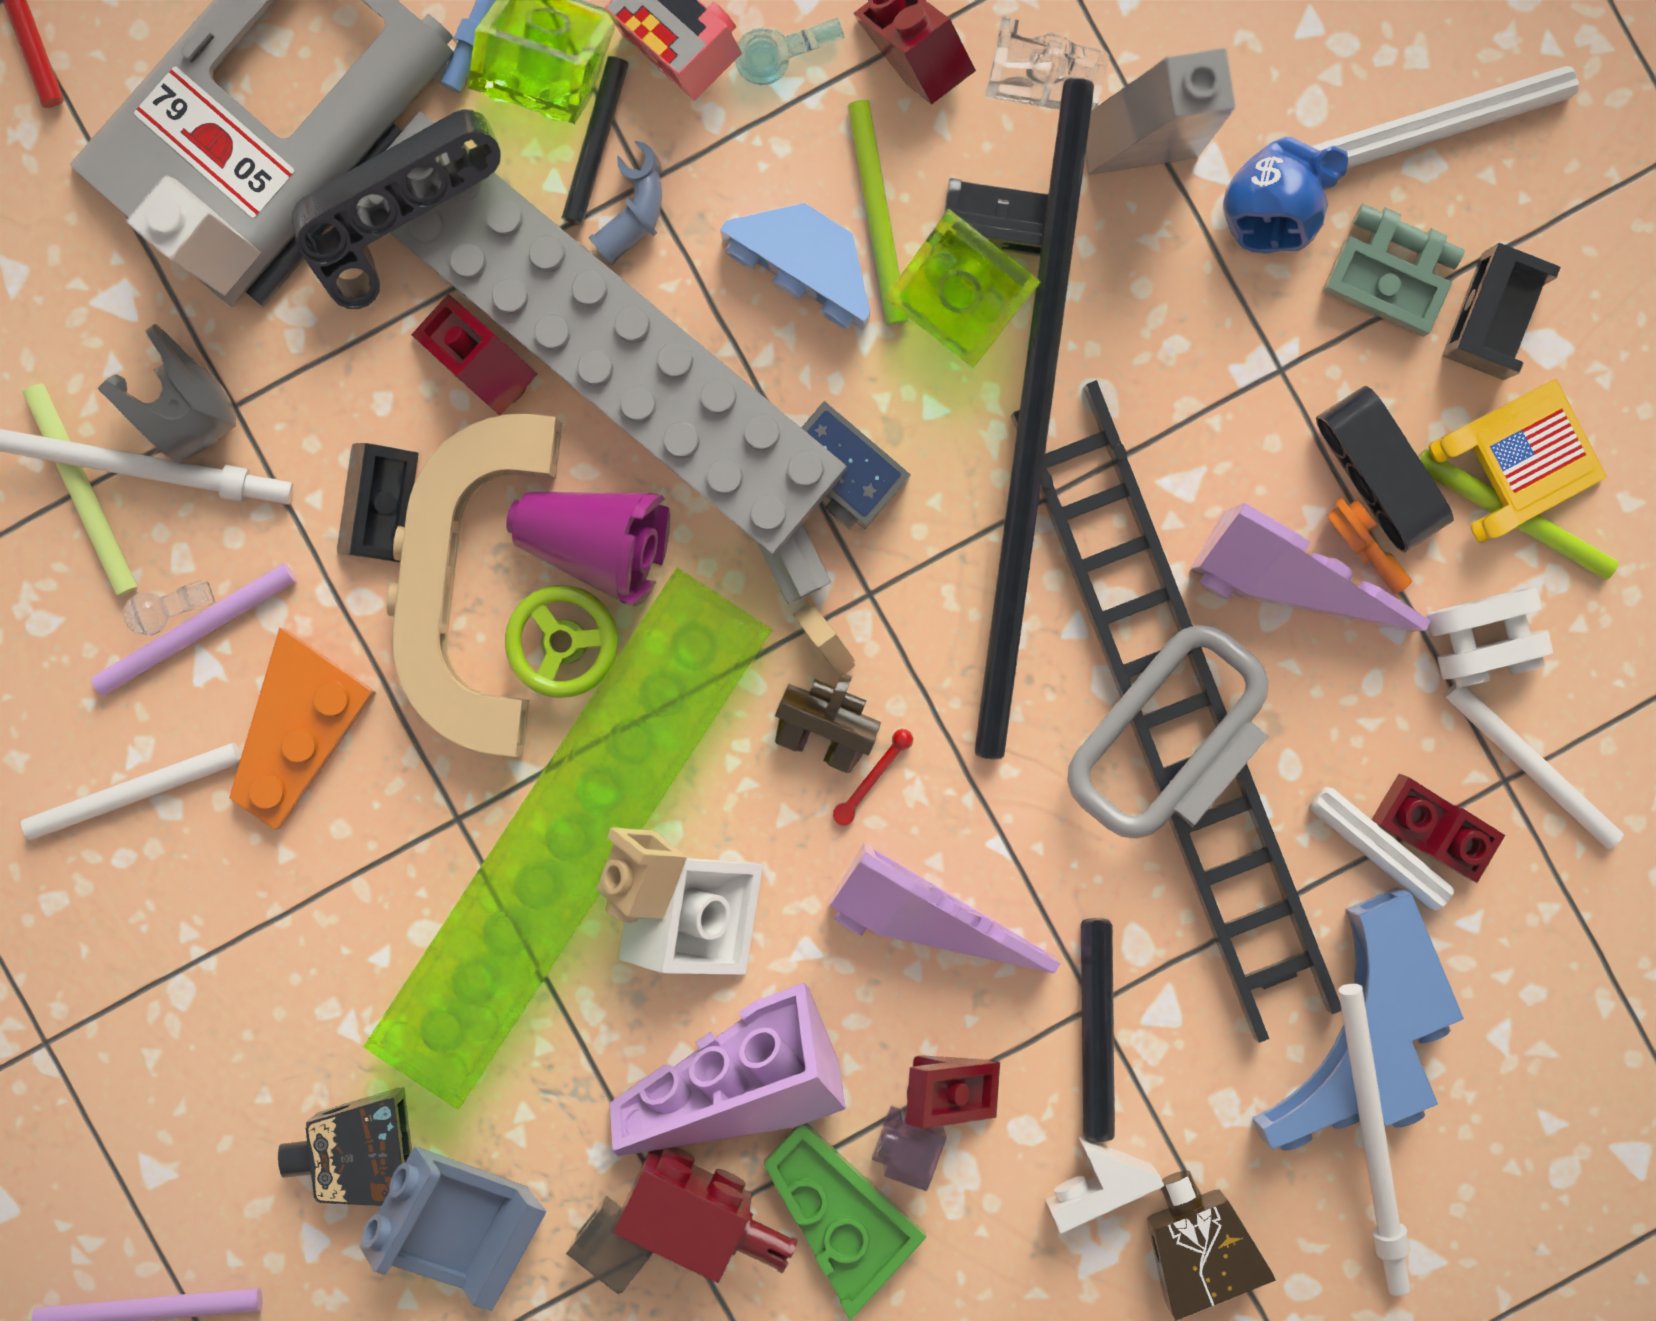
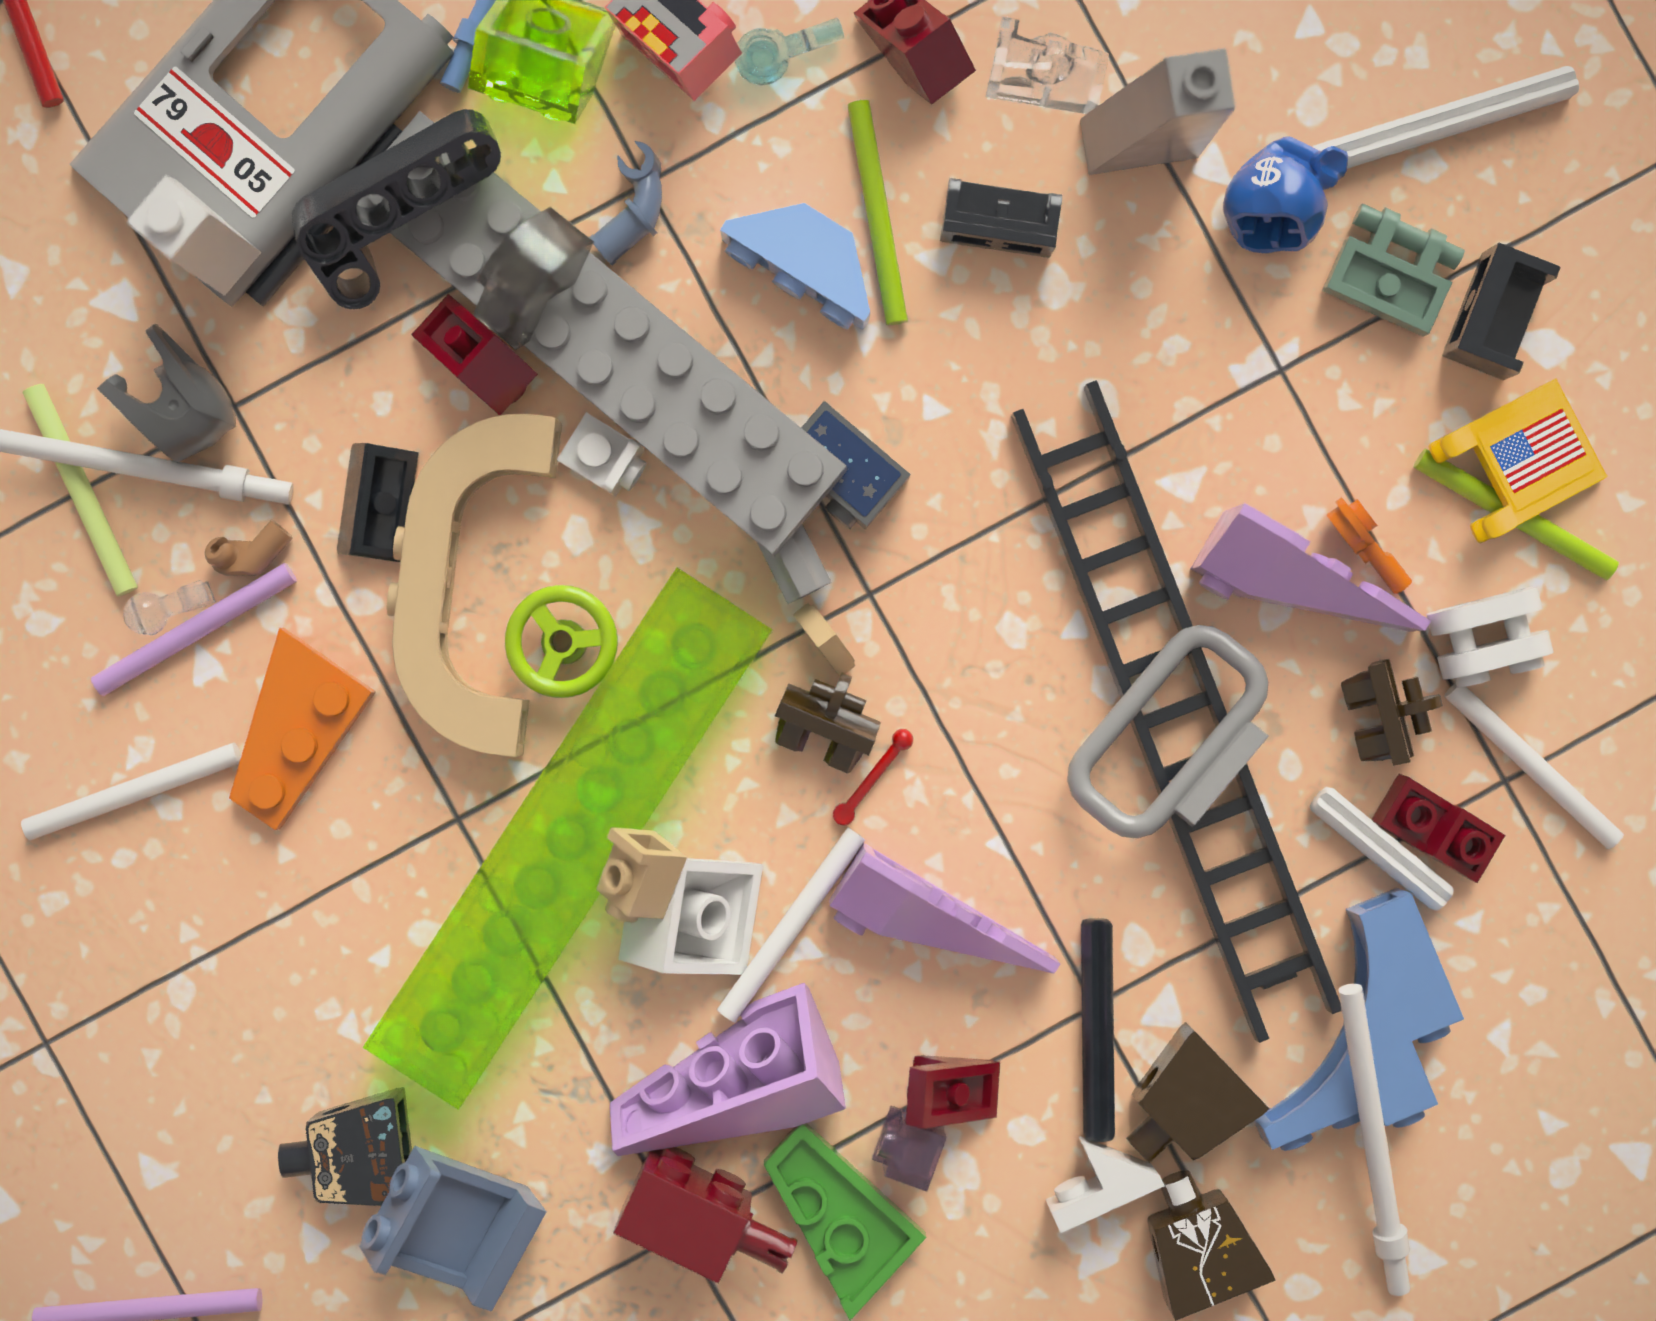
magenta cone [506,492,670,606] -> none
black bar [561,56,629,225] -> none
clear smoke panel [566,1195,653,1294] -> none
clear neon green slope [884,210,1041,368] -> none
black axle [974,78,1095,760] -> none
black beam [1316,386,1454,553] -> none
none -> medium nougat arm [205,520,293,576]
none -> clear smoke brick [473,207,594,350]
none -> white bracket [557,412,647,497]
none -> white bar [717,827,866,1023]
none -> dark brown torso [1126,1022,1270,1163]
none -> dark brown hips [1341,658,1443,766]

